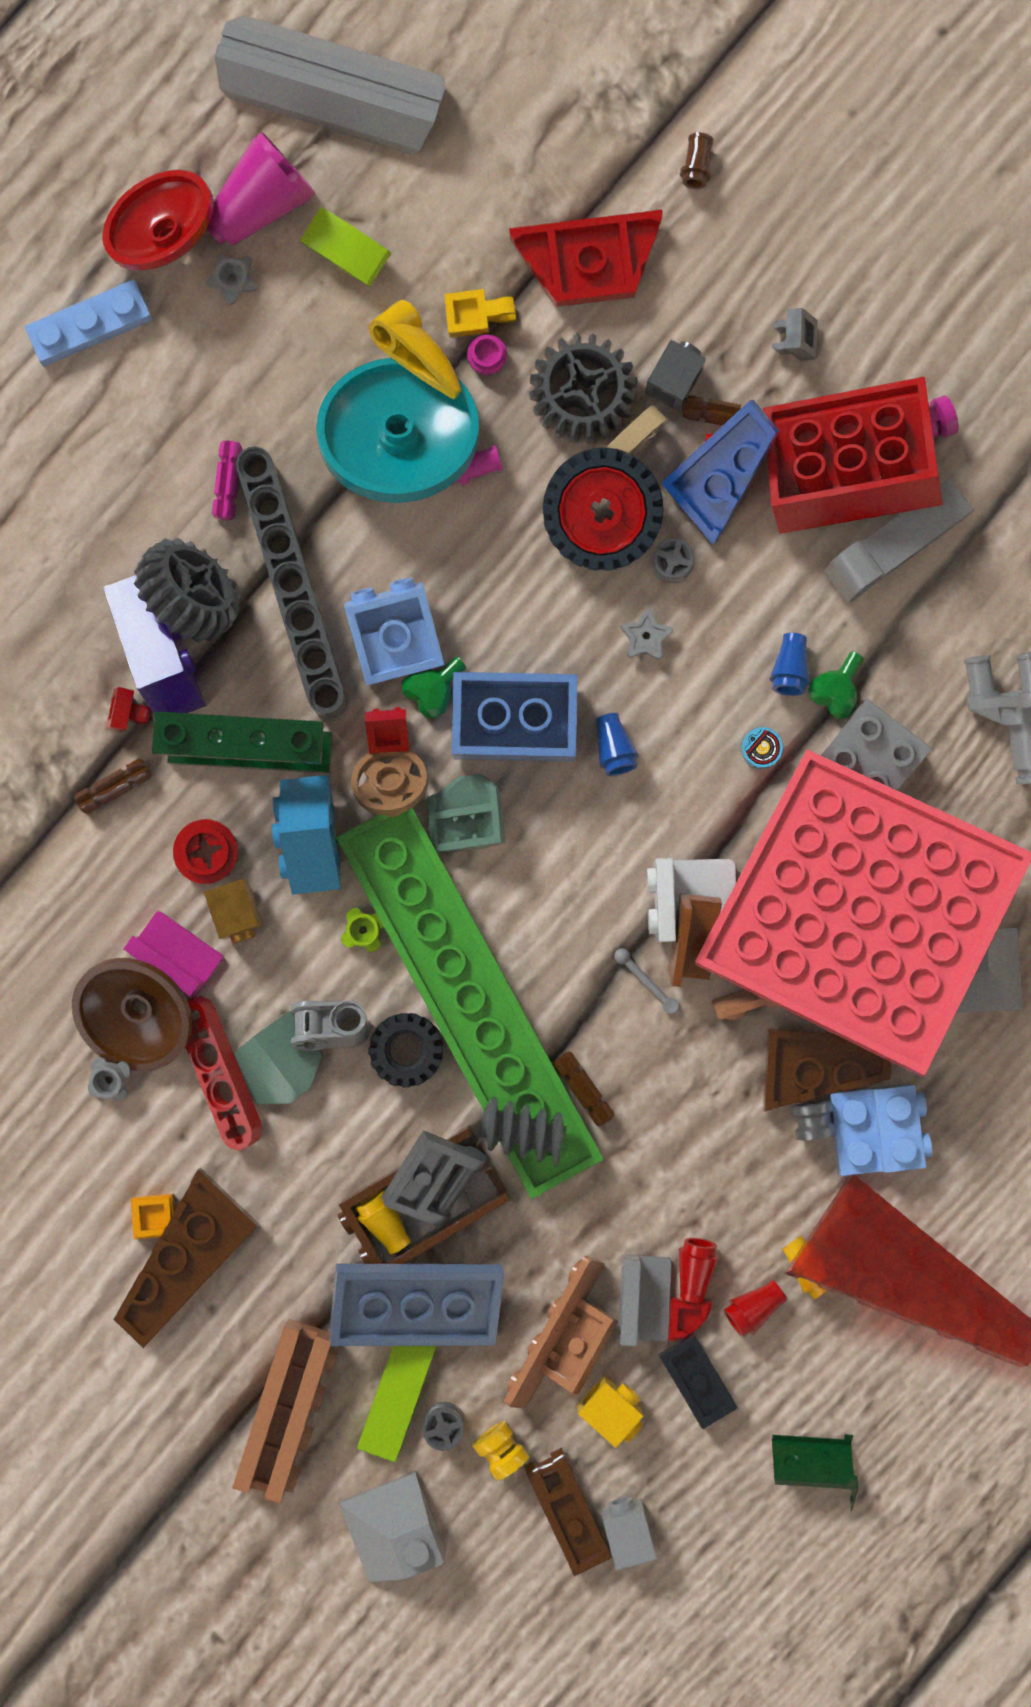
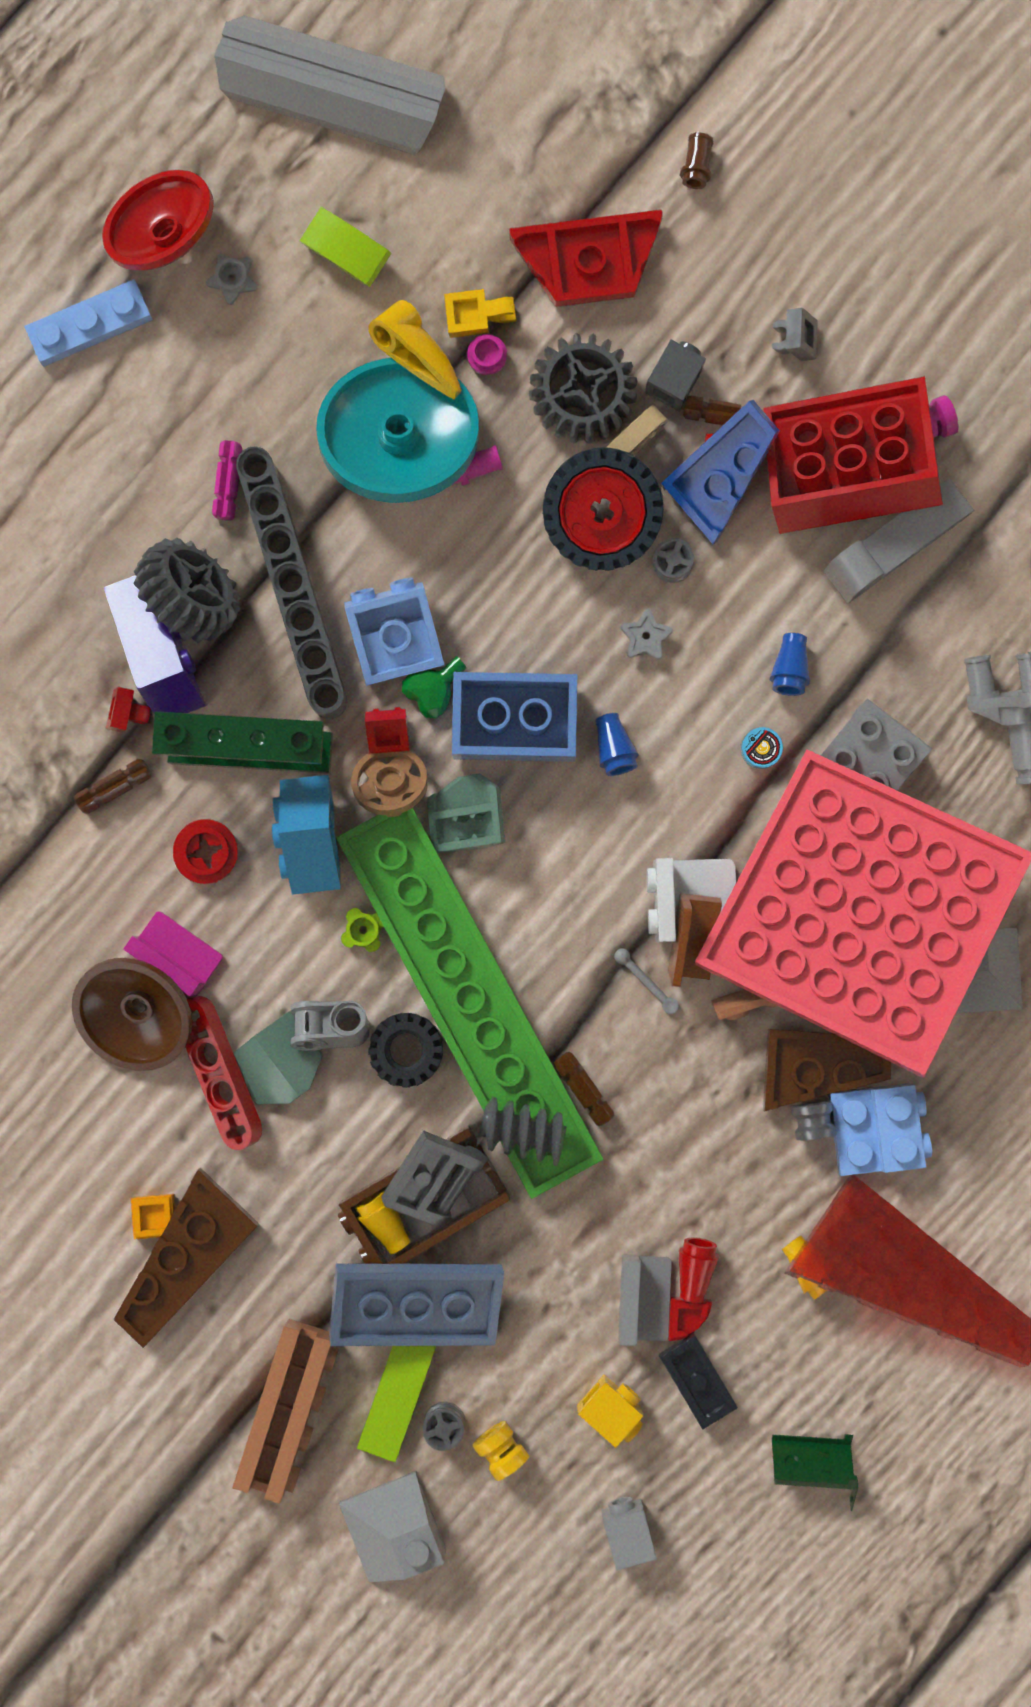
light grey plate [88,1057,131,1101] -> none
pearl gold brick [204,879,264,944] -> none
dark pink cone [207,131,315,245] -> none
nougat bracket [504,1256,619,1408] -> none
reddish brown plate [524,1447,612,1576] -> none
red cone [723,1280,787,1338] -> none
green rock [808,651,864,719] -> none

